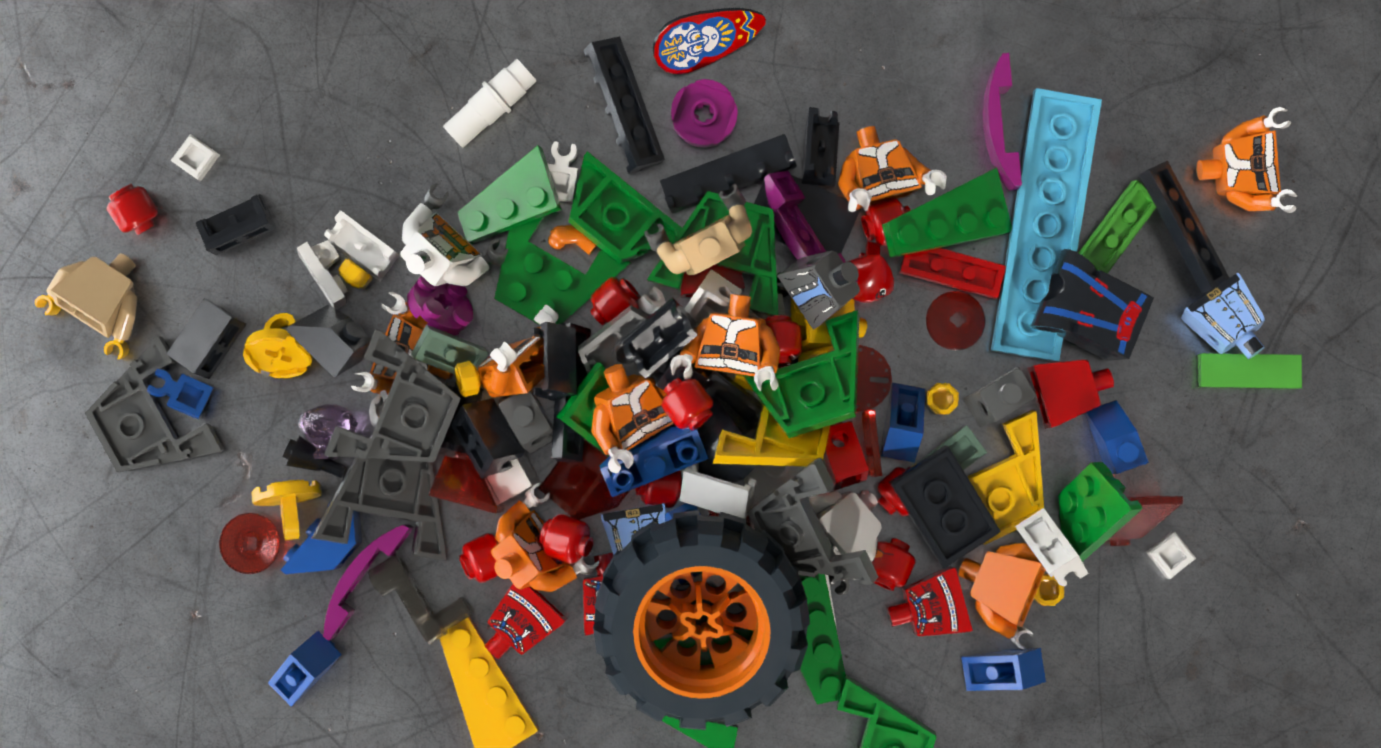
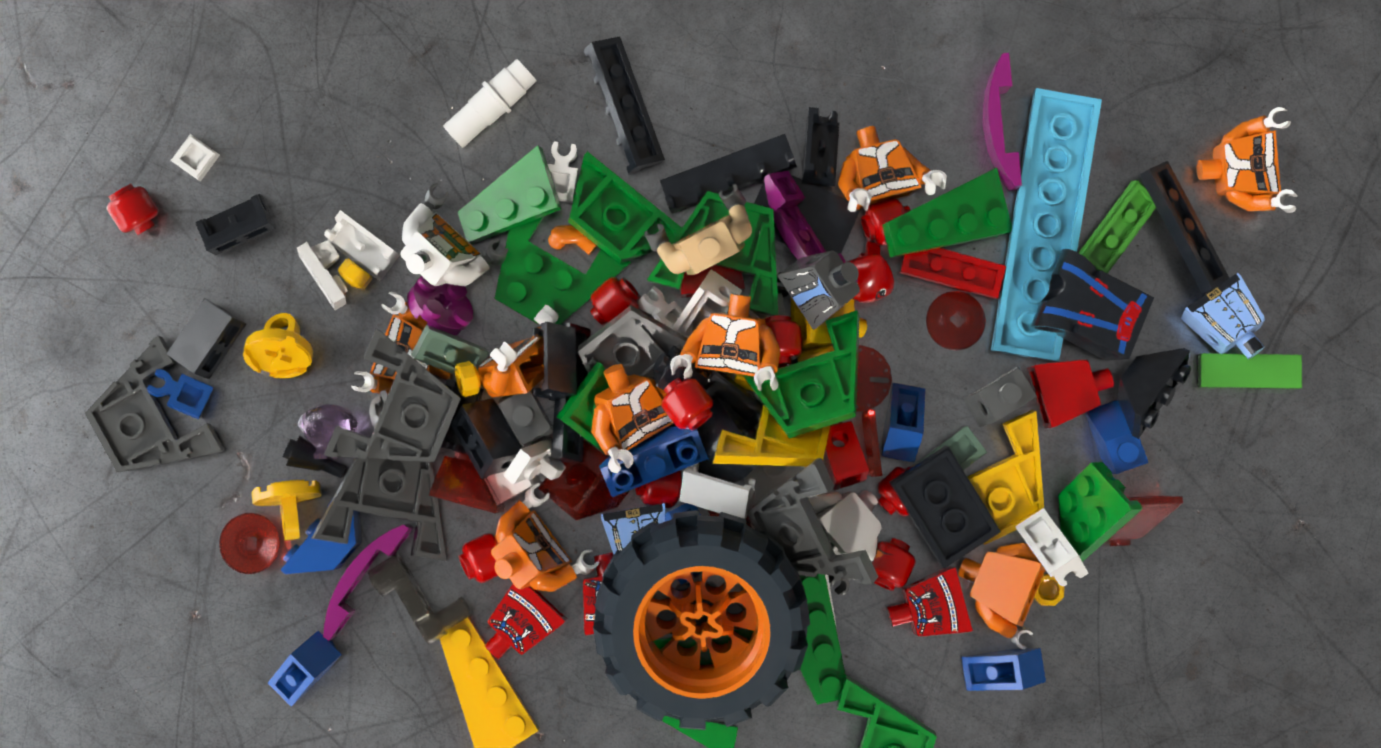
tan torso [35,253,137,360] -> none
black slope [286,305,371,378] -> none
red head [540,514,593,564] -> none
black hinge [621,297,698,379] -> none
shield [652,8,766,74] -> none
magenta plate [671,79,738,148] -> none
yellow tile [925,383,959,415] -> none
white tile [1146,531,1196,579] -> none
none -> white hinge [503,438,566,484]
none -> black slope [1118,348,1191,439]

